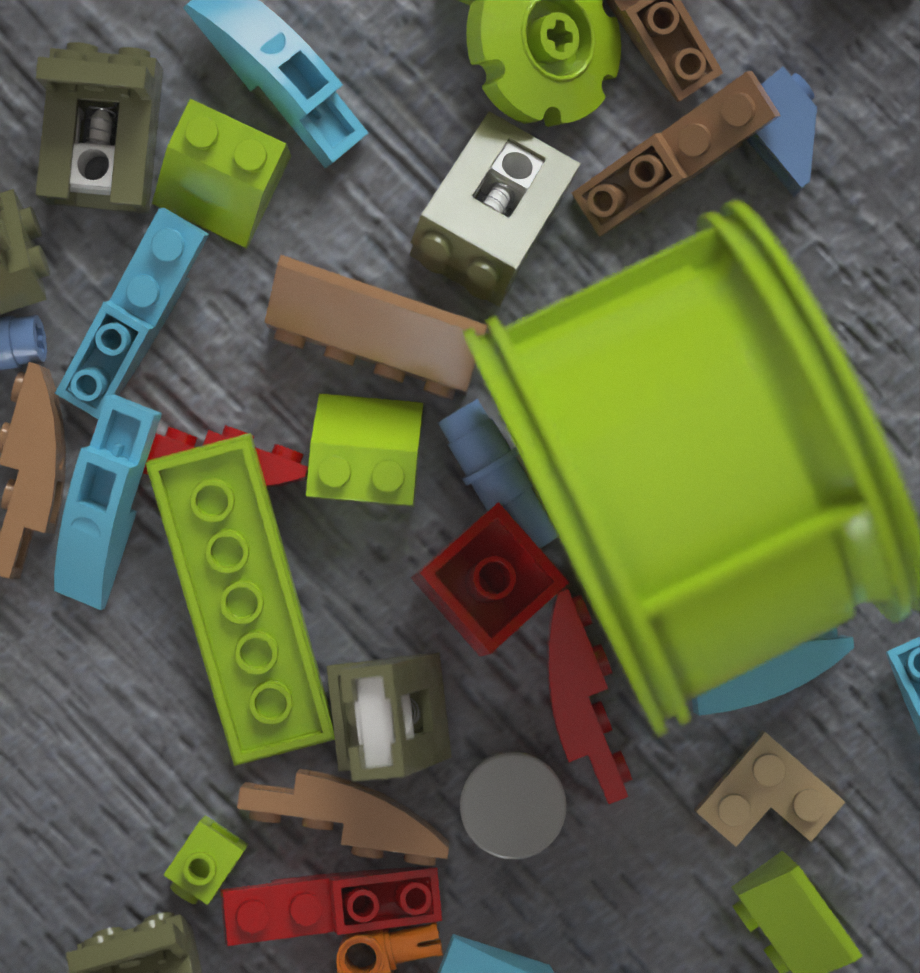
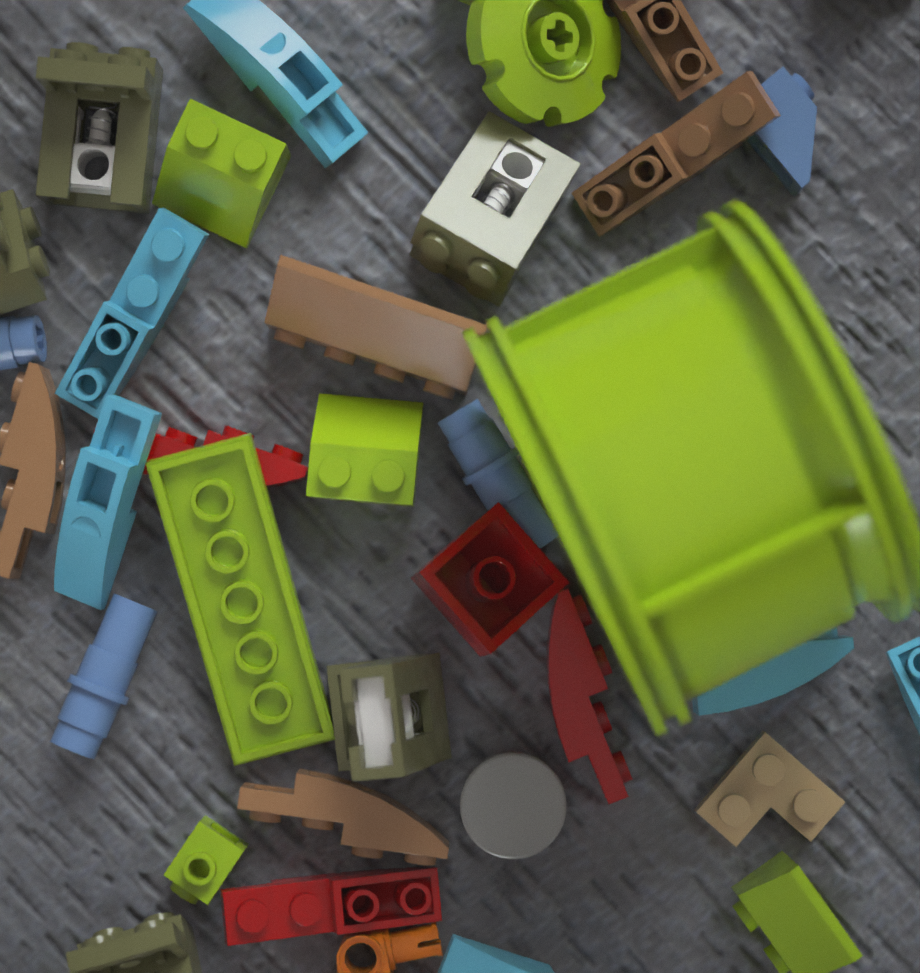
none -> medium blue piece [50,593,158,759]

